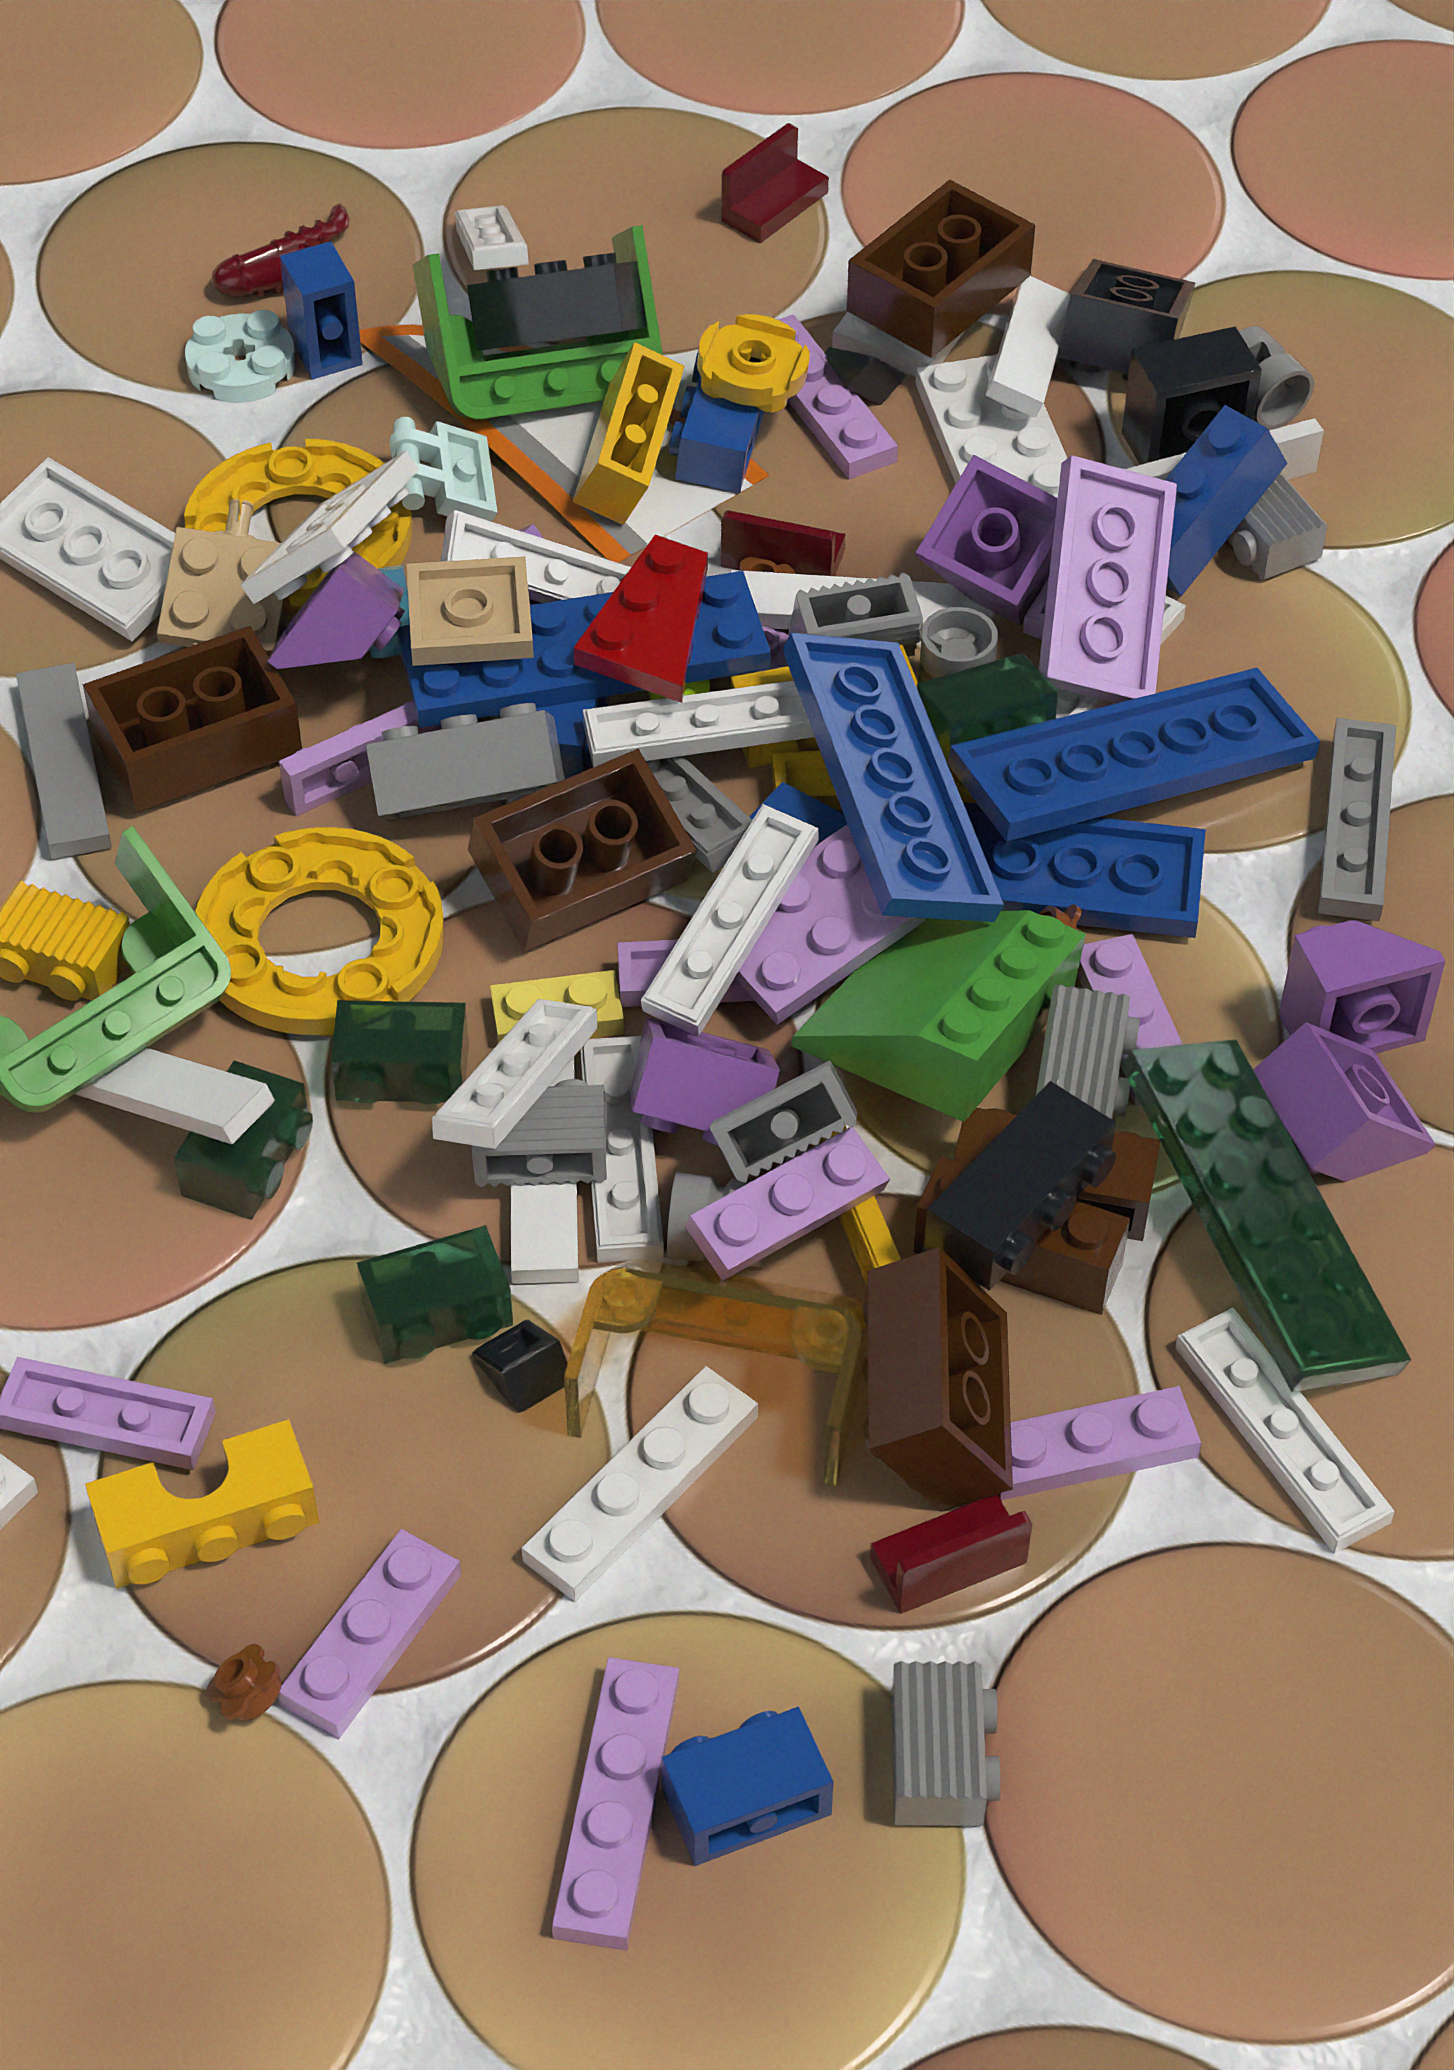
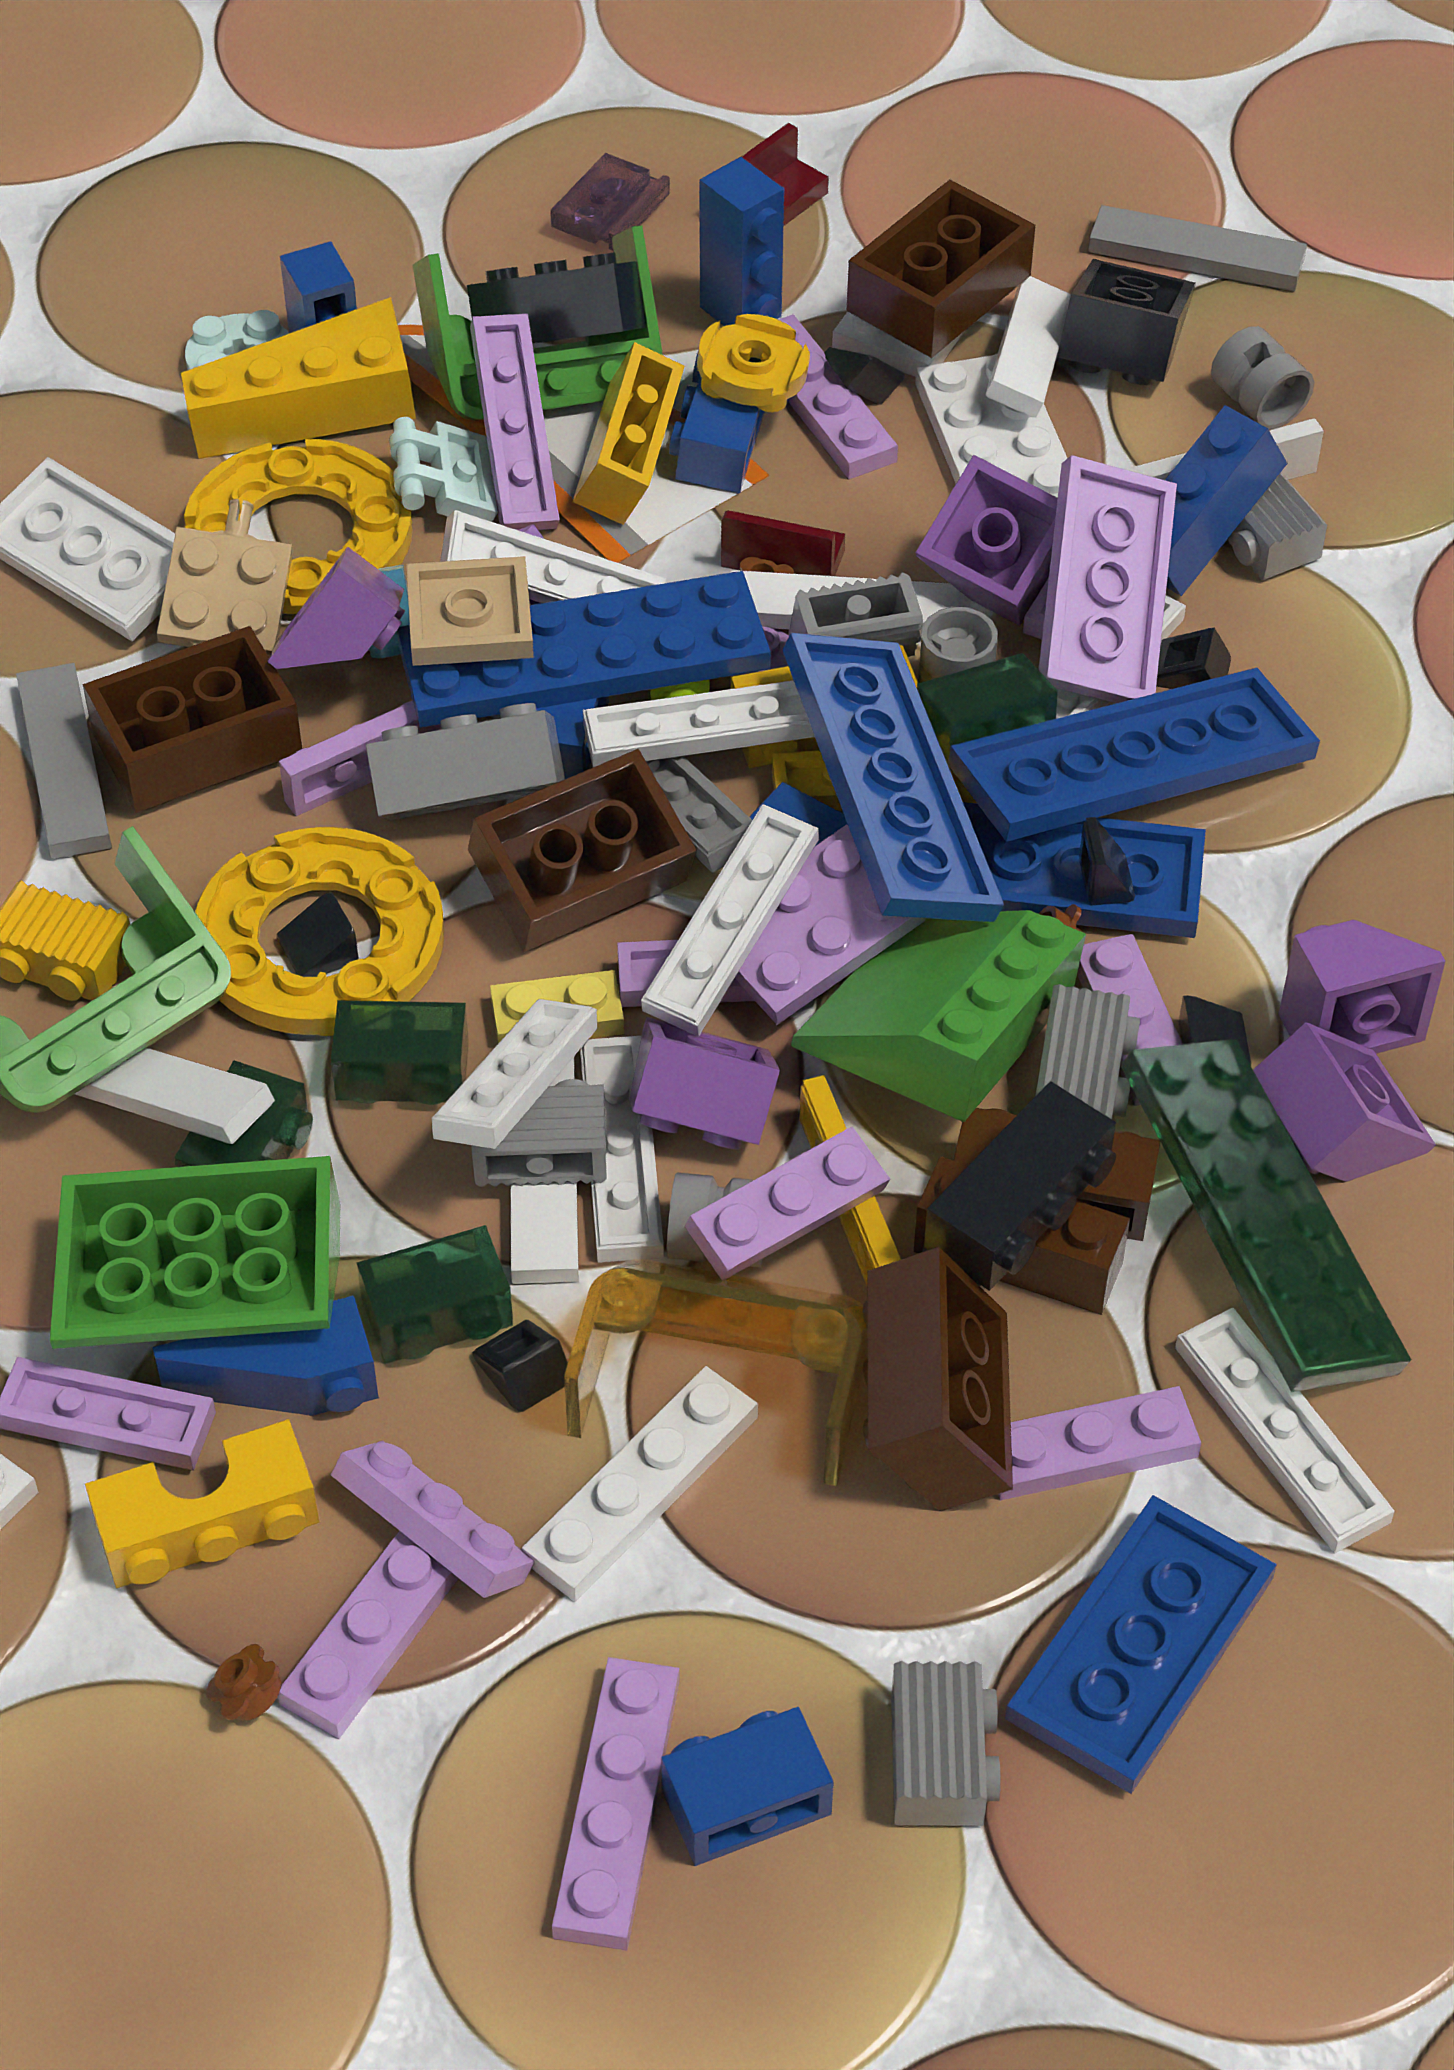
dark red piece [211,203,350,297] -> none
white plate [240,451,419,604] -> none
white tile [455,205,529,270] -> none
red wing [574,534,708,703] -> none
light grey brick [709,1060,858,1183] -> none
dark red panel [870,1494,1032,1614] -> none
black brick [1121,326,1262,465] -> none
light grey plate [1318,718,1396,921] -> none
none -> bright green slope [50,1156,340,1349]
none -> blue slope [153,1295,379,1416]
none -> yellow wedge [181,297,416,459]
none -> black slope [276,892,359,977]
none -> lavender plate [331,1441,535,1598]
none -> lavender plate [470,314,560,530]
none -> plate [550,153,670,251]
none -> blue brick [699,157,784,326]
none -> blue plate [1005,1495,1277,1794]
none -> black slope [1079,817,1135,905]
none -> light grey tile [1088,205,1307,291]
none -> black slope [1156,628,1231,689]
none -> black slope [1178,995,1251,1071]

